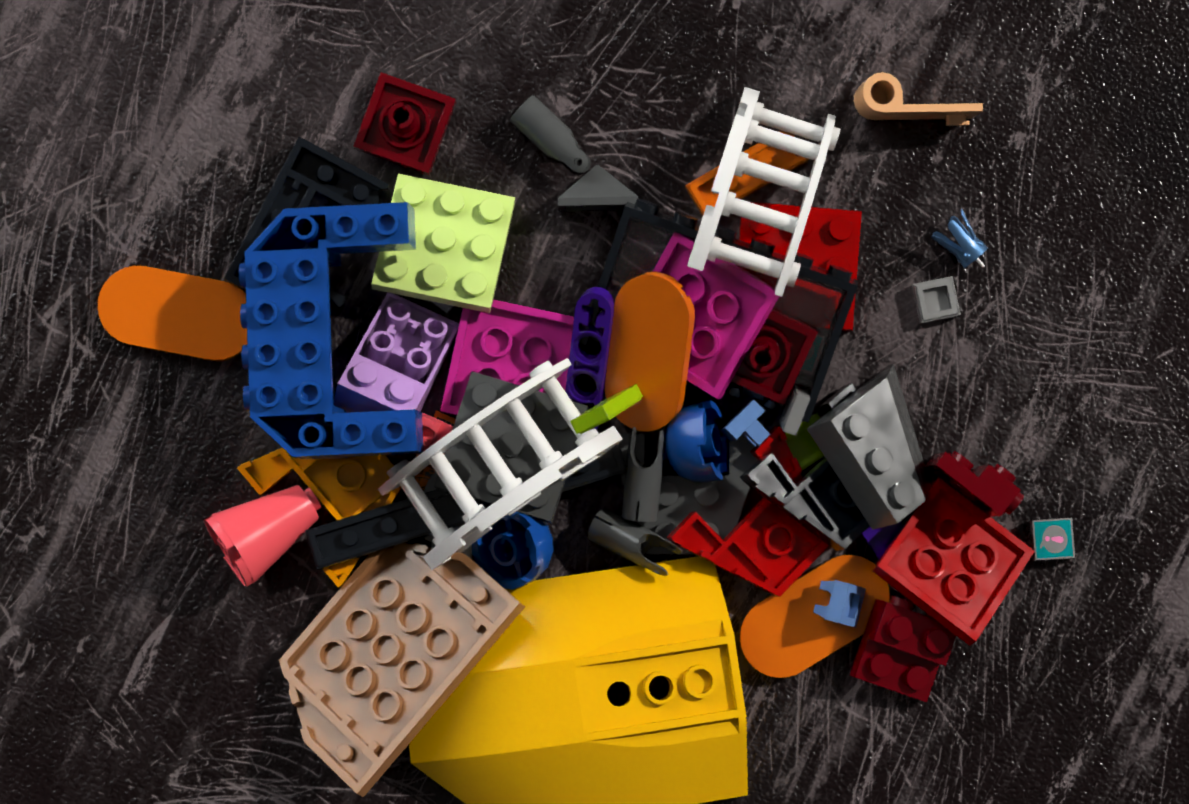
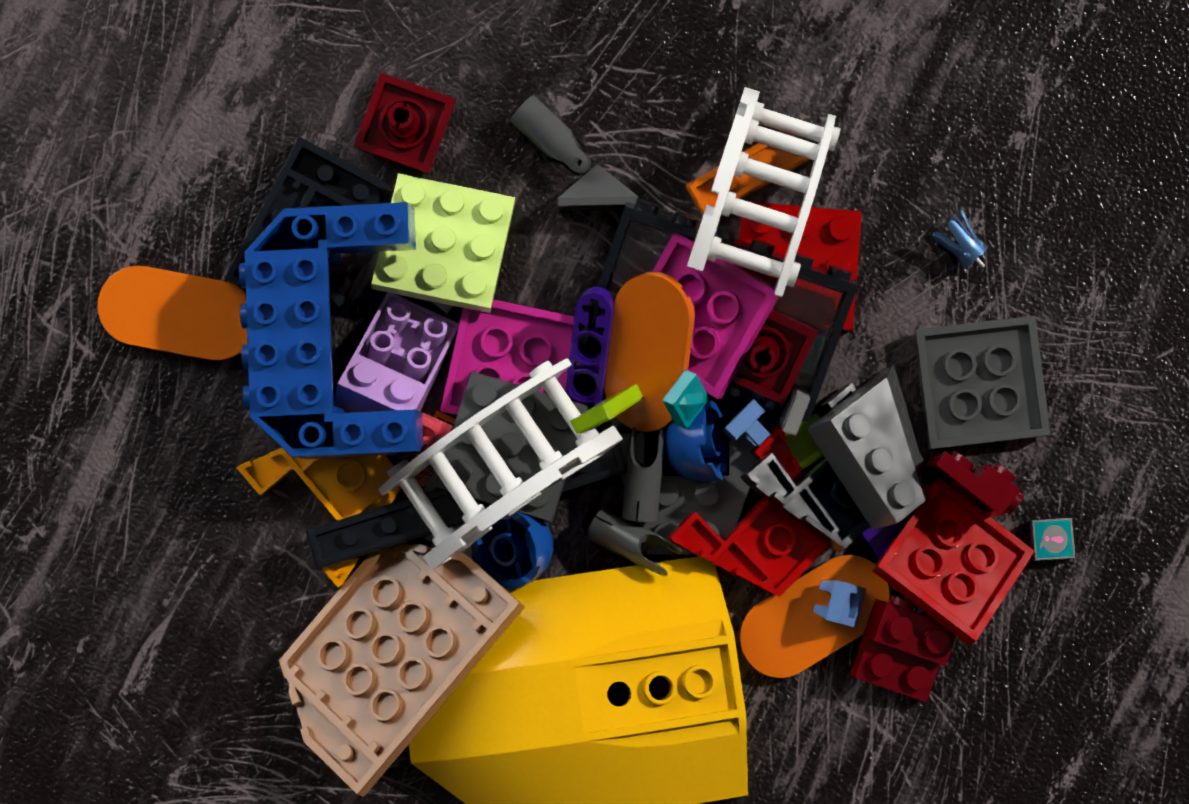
coral cone [204,485,321,587] -> none
light nougat door [854,72,983,126] -> none
light grey tile [912,276,961,324] -> none
none -> teal tile [662,370,710,429]
none -> dark grey plate [914,315,1051,450]

